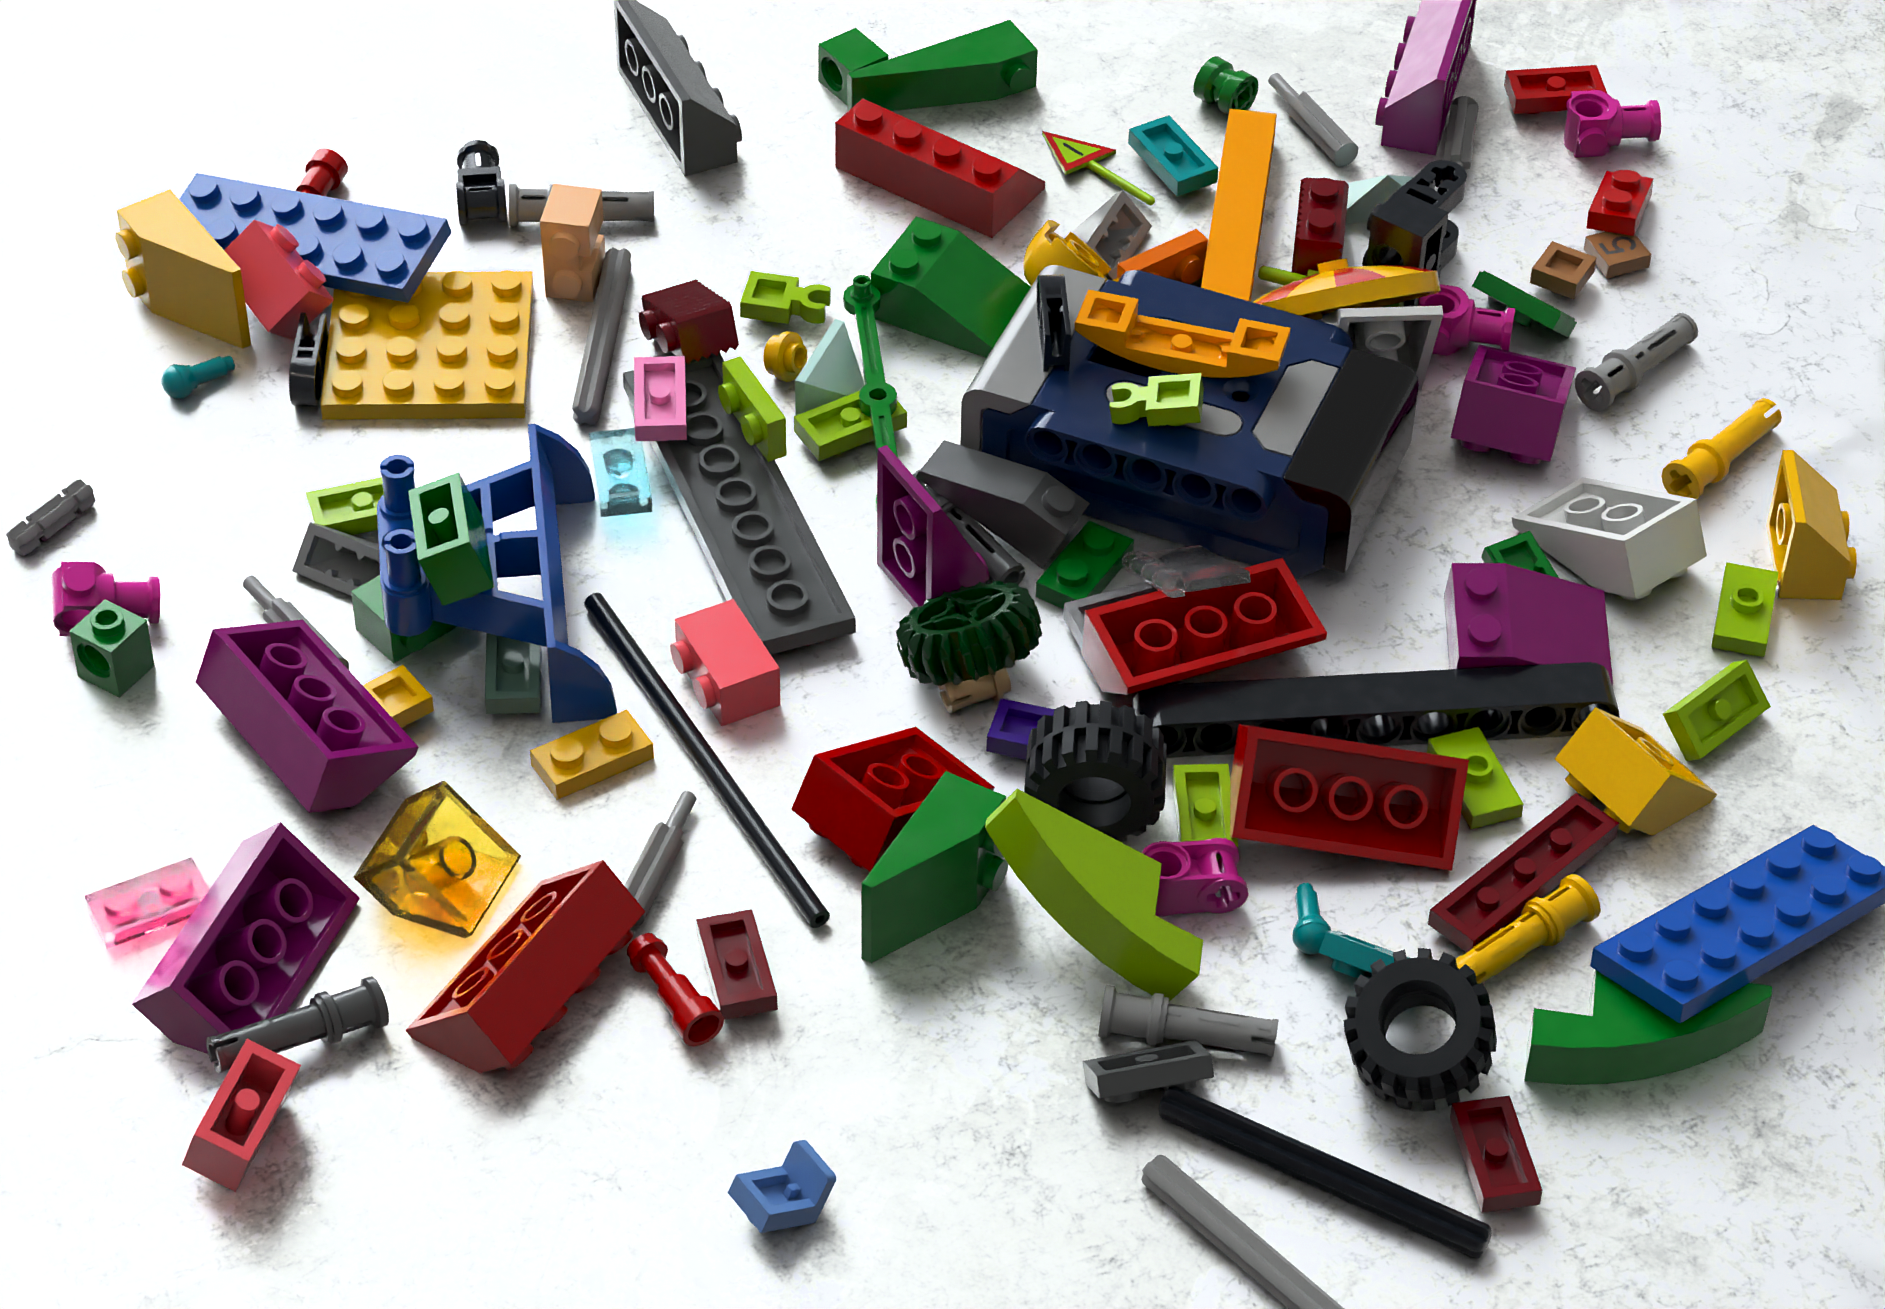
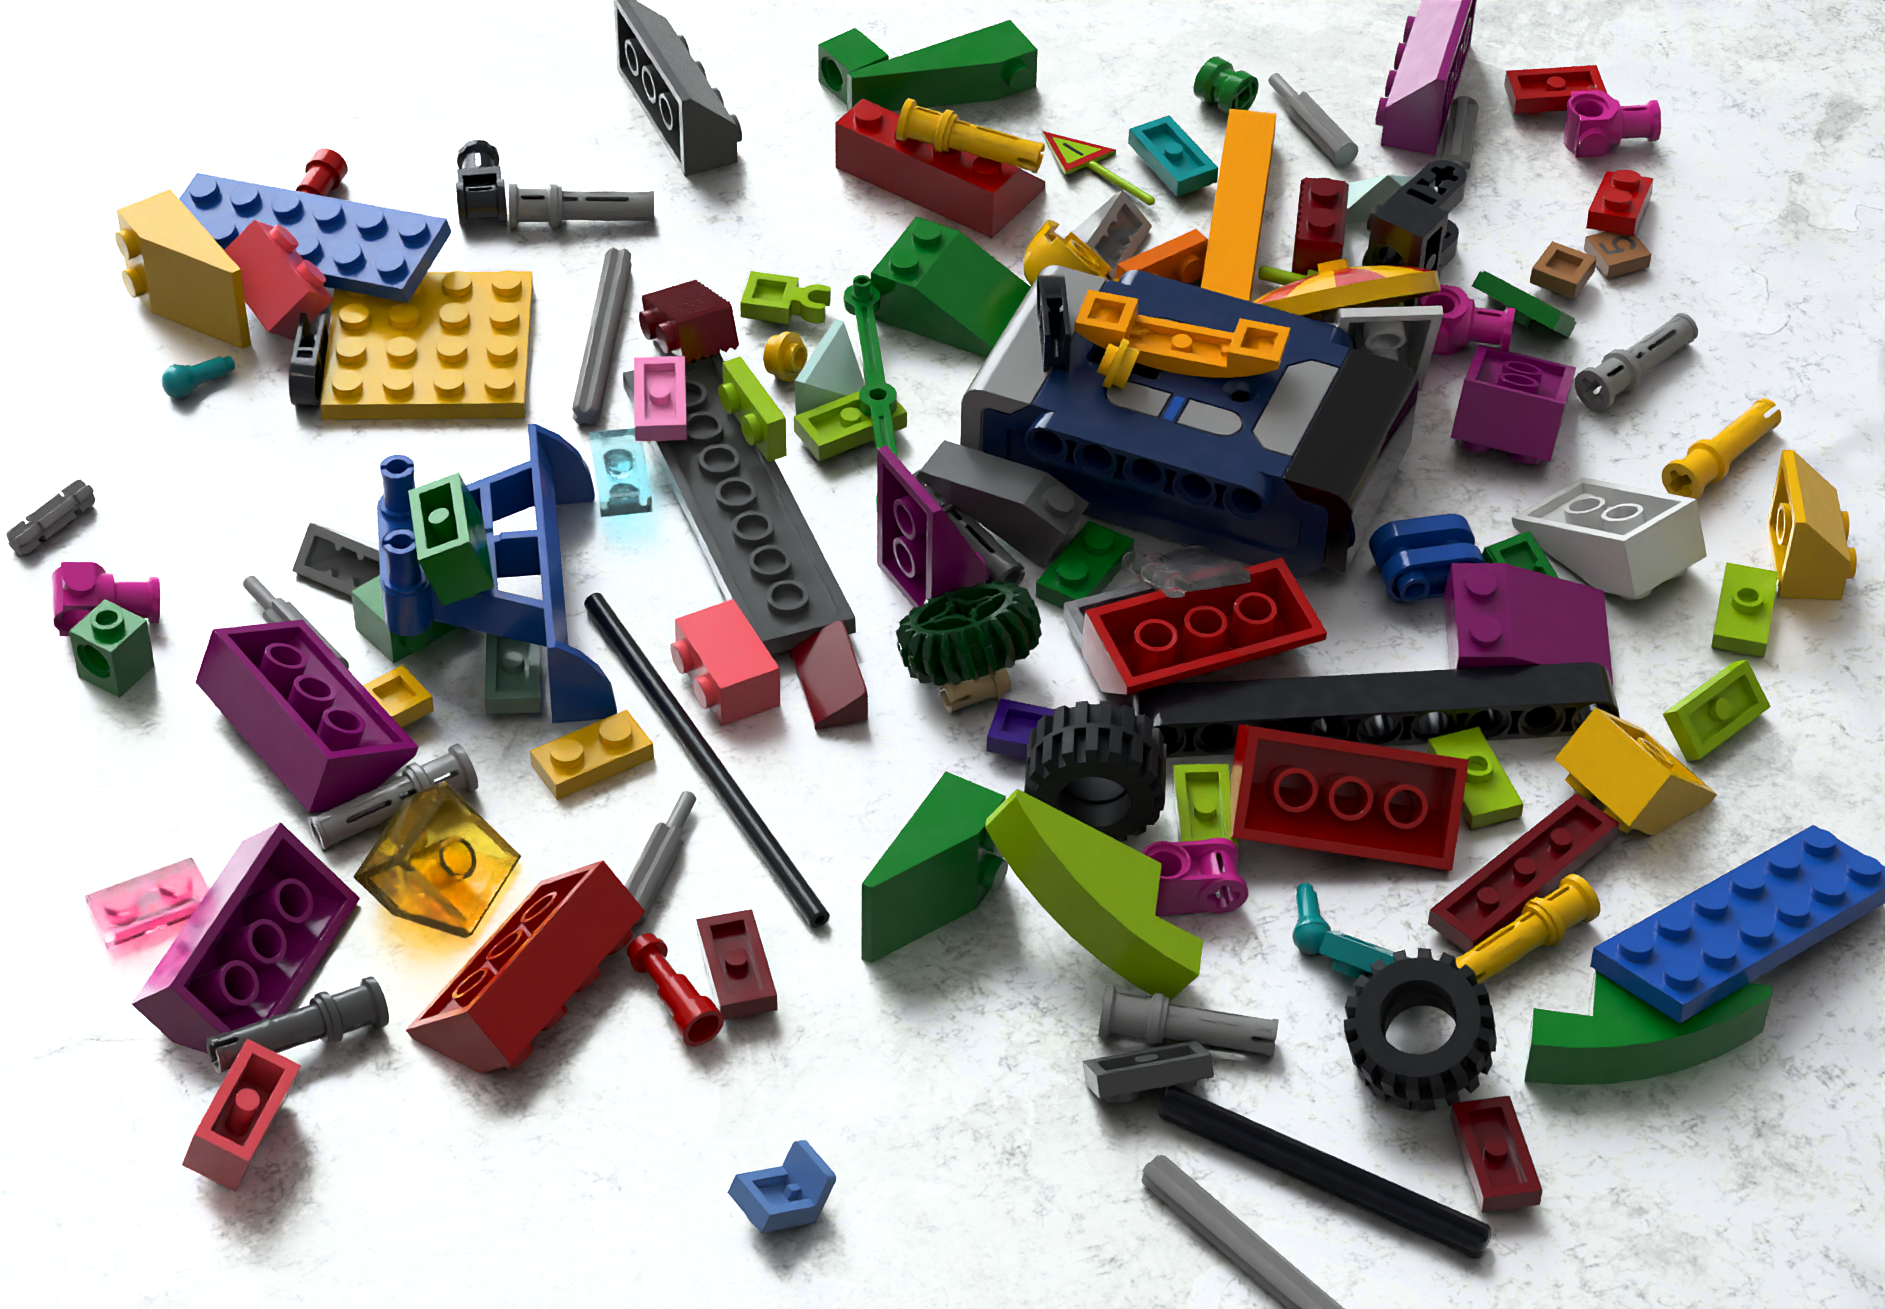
lime plate [305,477,383,535] -> none
light nougat brick [540,184,605,302] -> none
red slope [791,726,995,872] -> none
lime plate [1109,373,1204,426] -> none
none -> light grey pin [308,743,478,850]
none -> slope [790,620,868,730]
none -> yellow pin [896,98,1045,174]
none -> yellow plate [1097,338,1140,389]
none -> blue brick [1369,514,1486,602]

